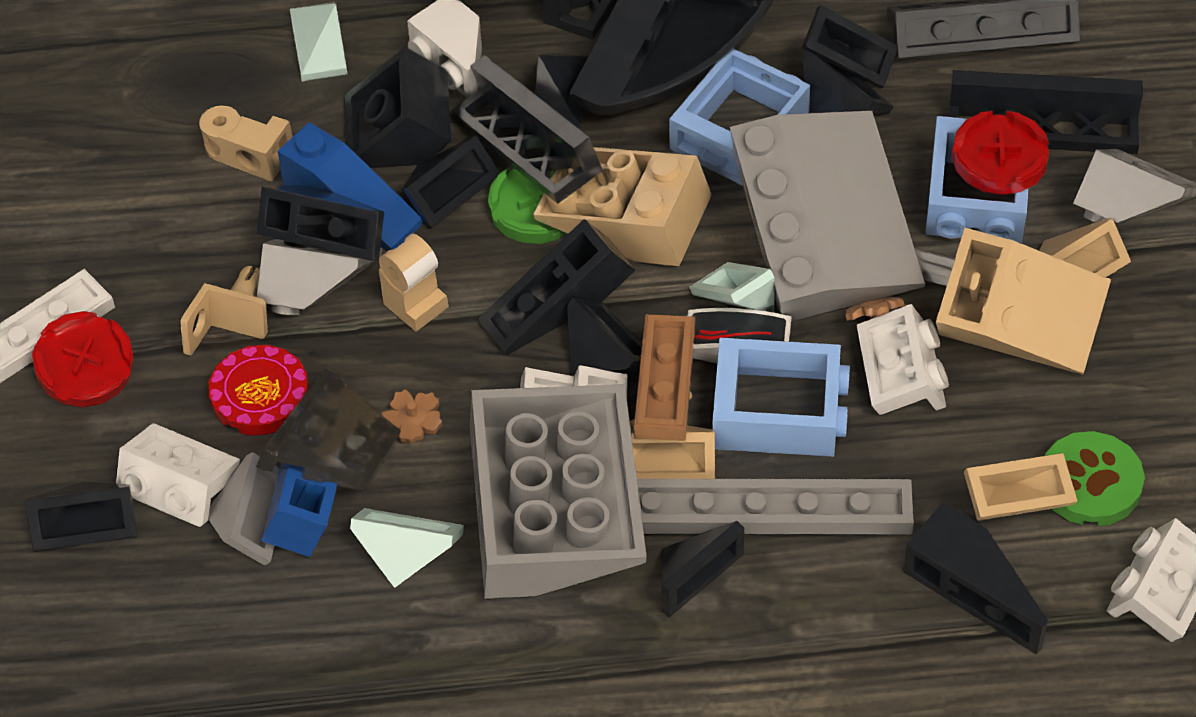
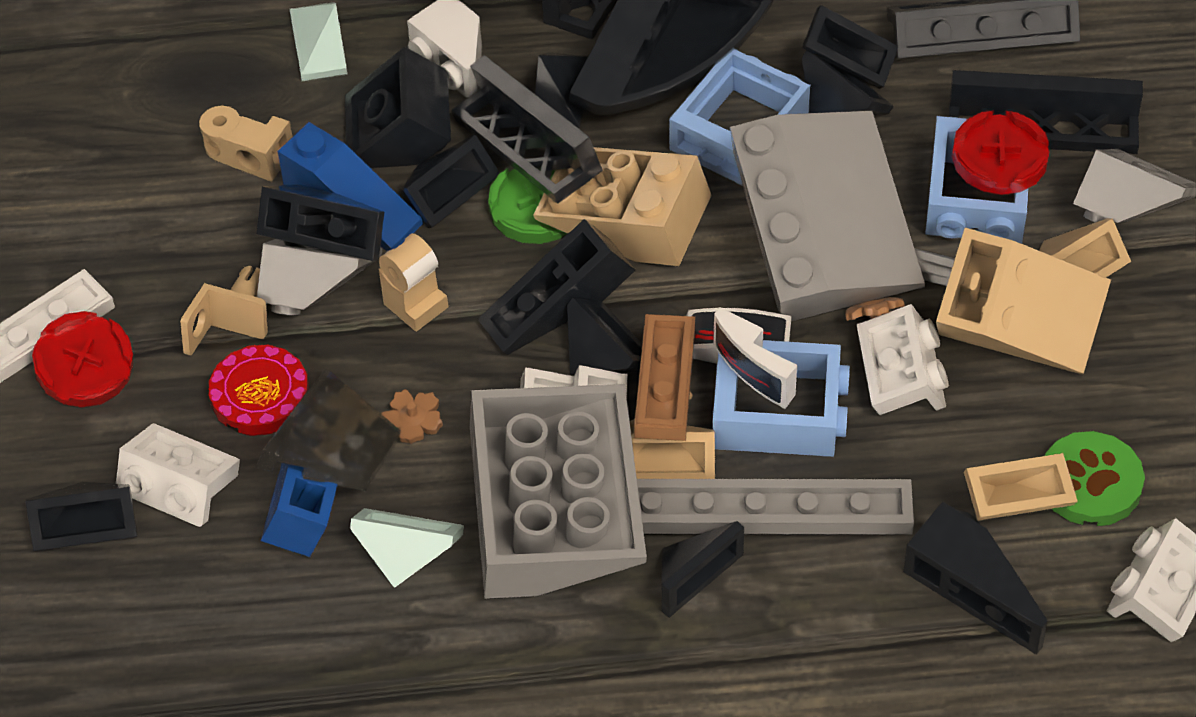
light grey slope [208,452,280,565] -> none
light aqua slope [689,262,775,313] -> none
none -> white slope [714,307,797,409]

